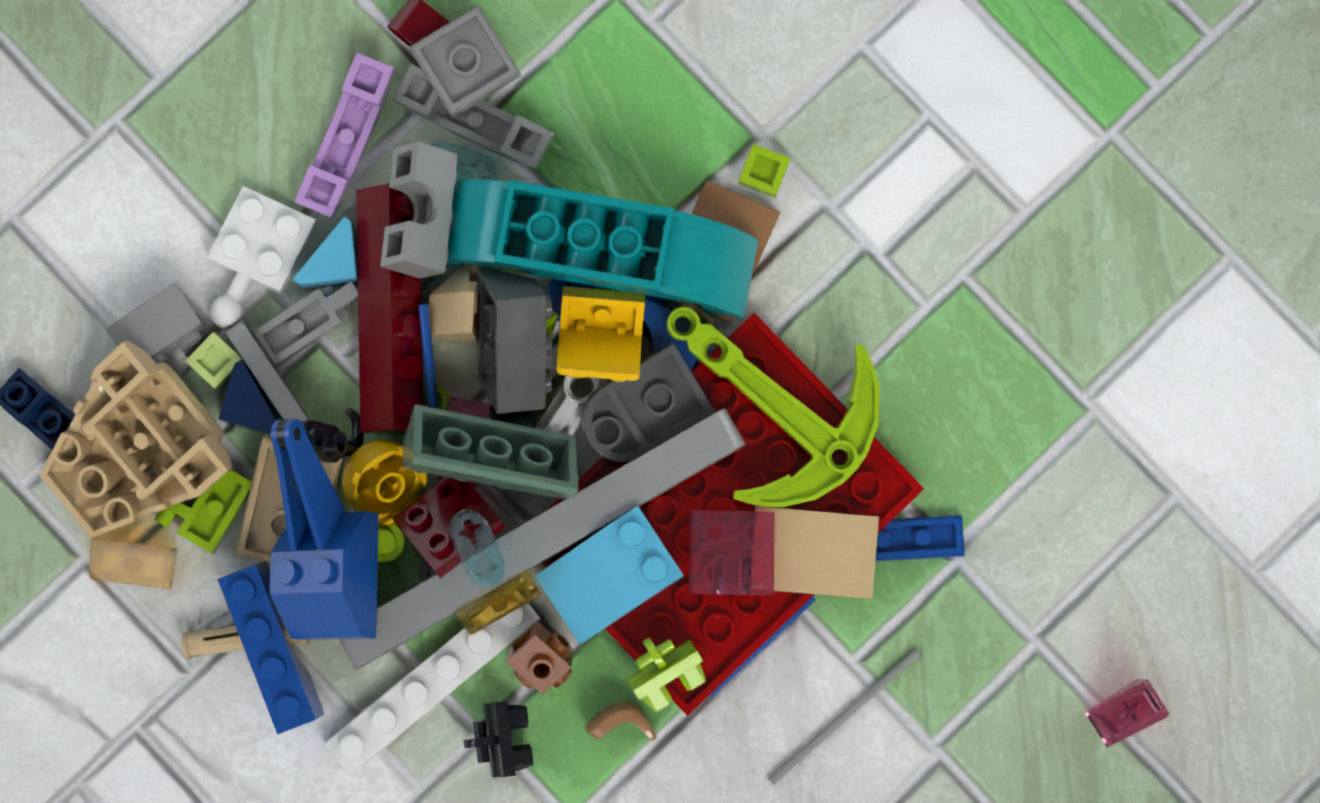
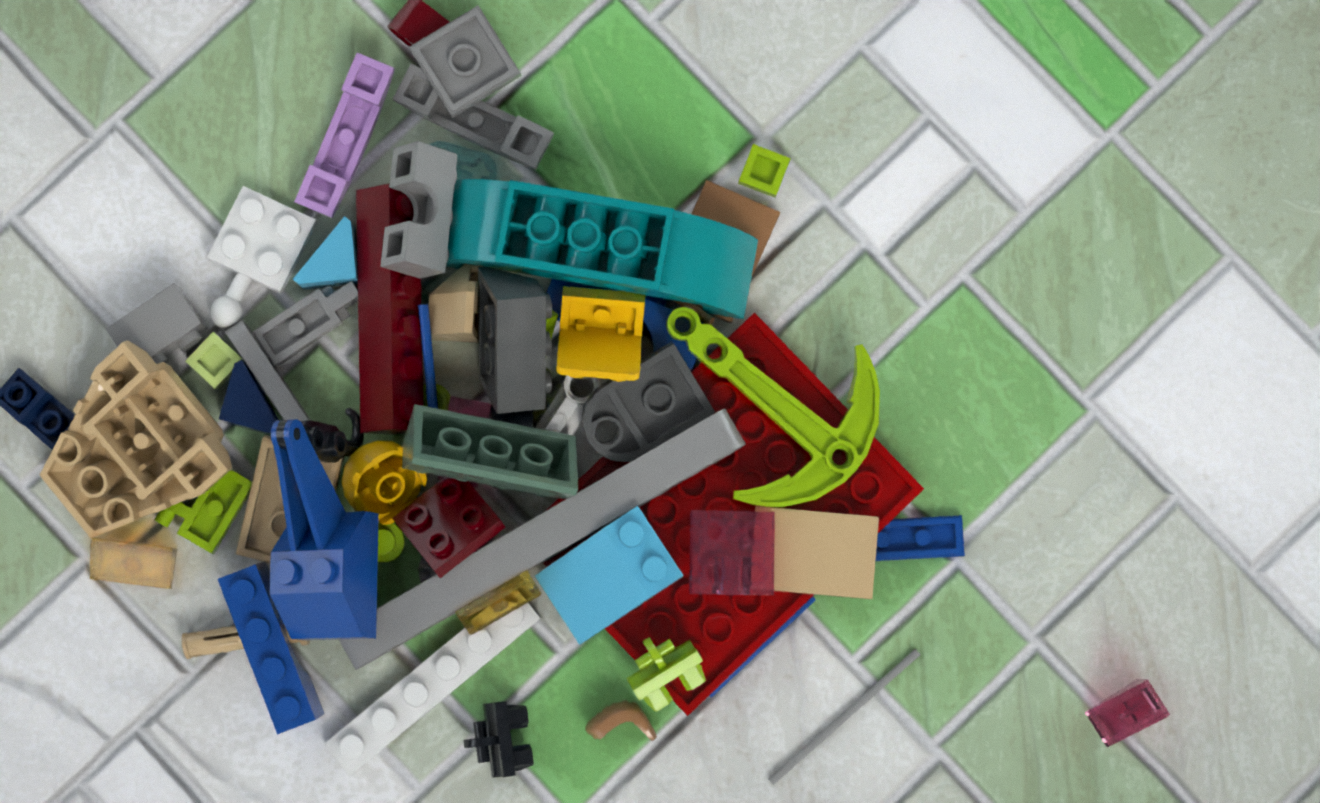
clear light blue beam [449,509,505,588] -> none
dark orange brick [507,620,572,695] -> none

